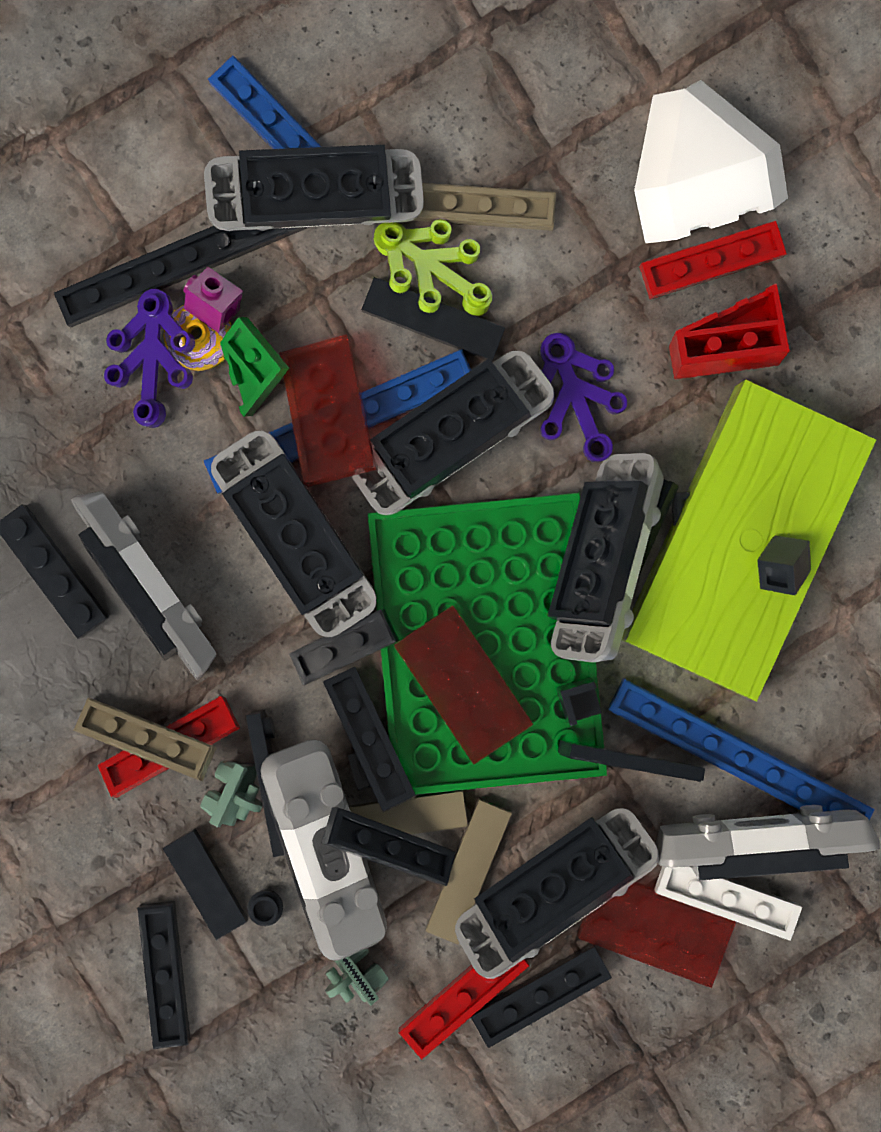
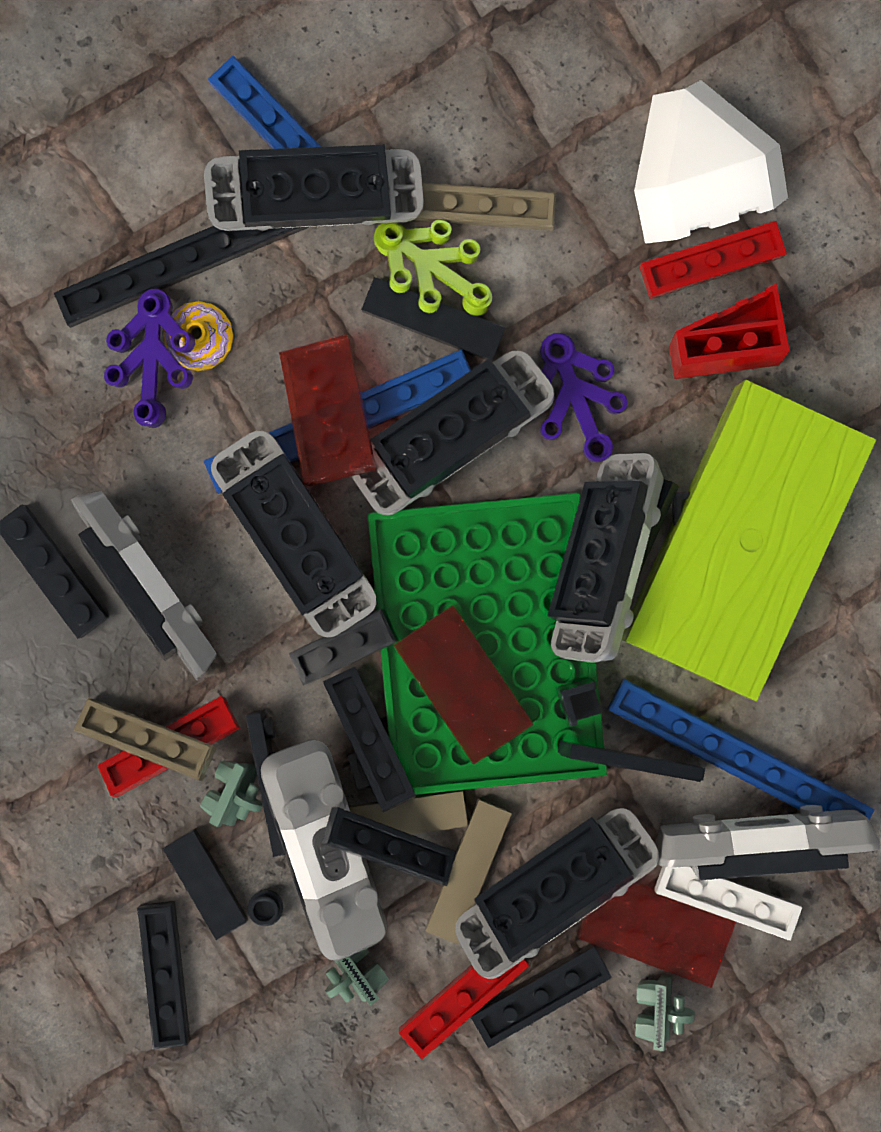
magenta brick [184,267,243,333] -> none
green wing [220,317,290,417] -> none
black panel [757,536,811,596] -> none
none -> sand green hips [635,974,695,1051]

